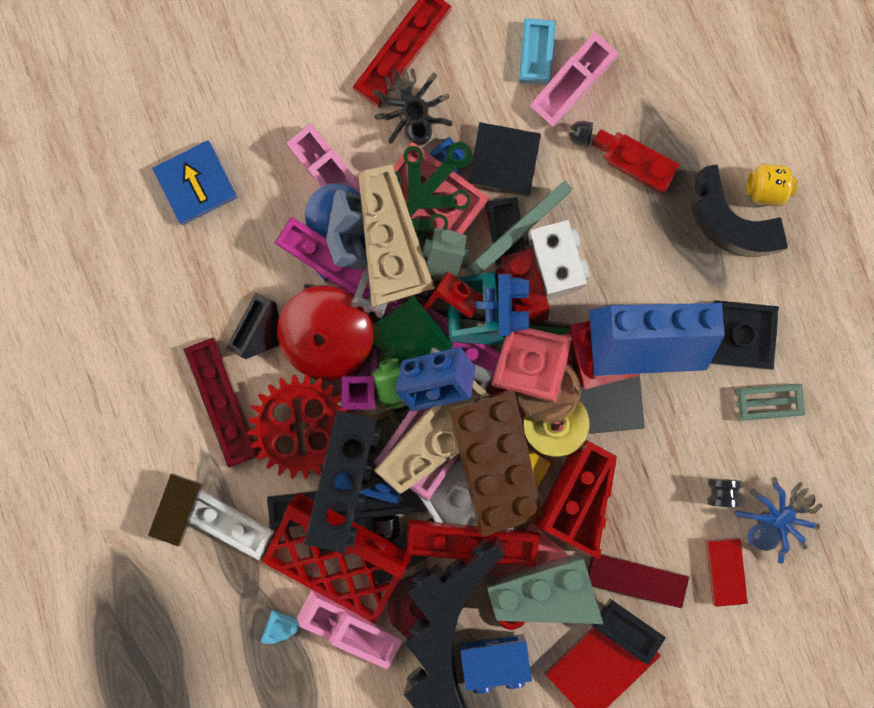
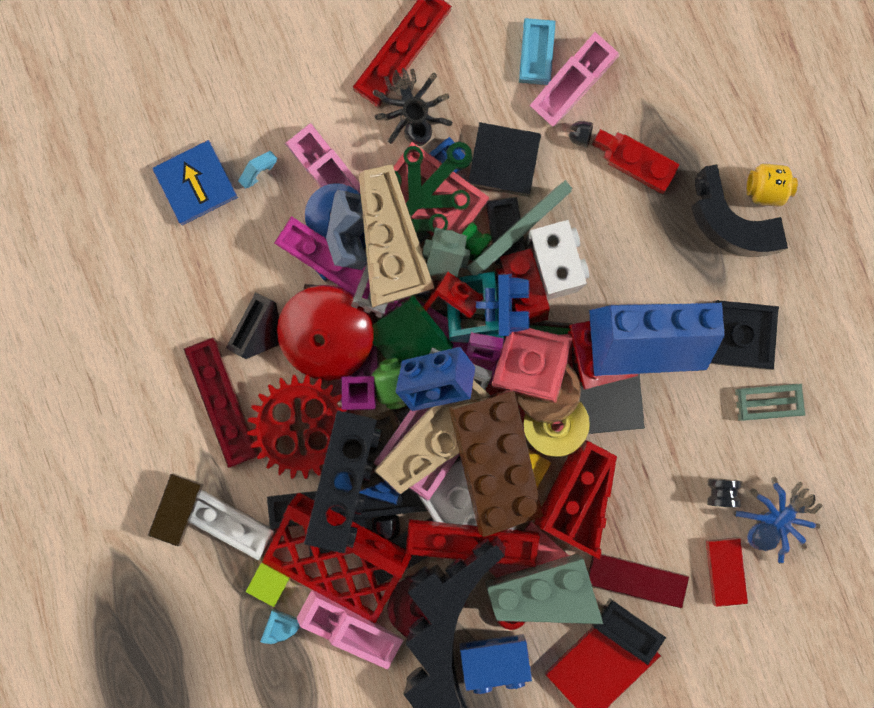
none -> medium azure tile [238,151,278,189]
none -> lime tile [246,563,290,607]
none -> green wheel [462,222,493,262]
none -> magenta tile [466,332,504,362]

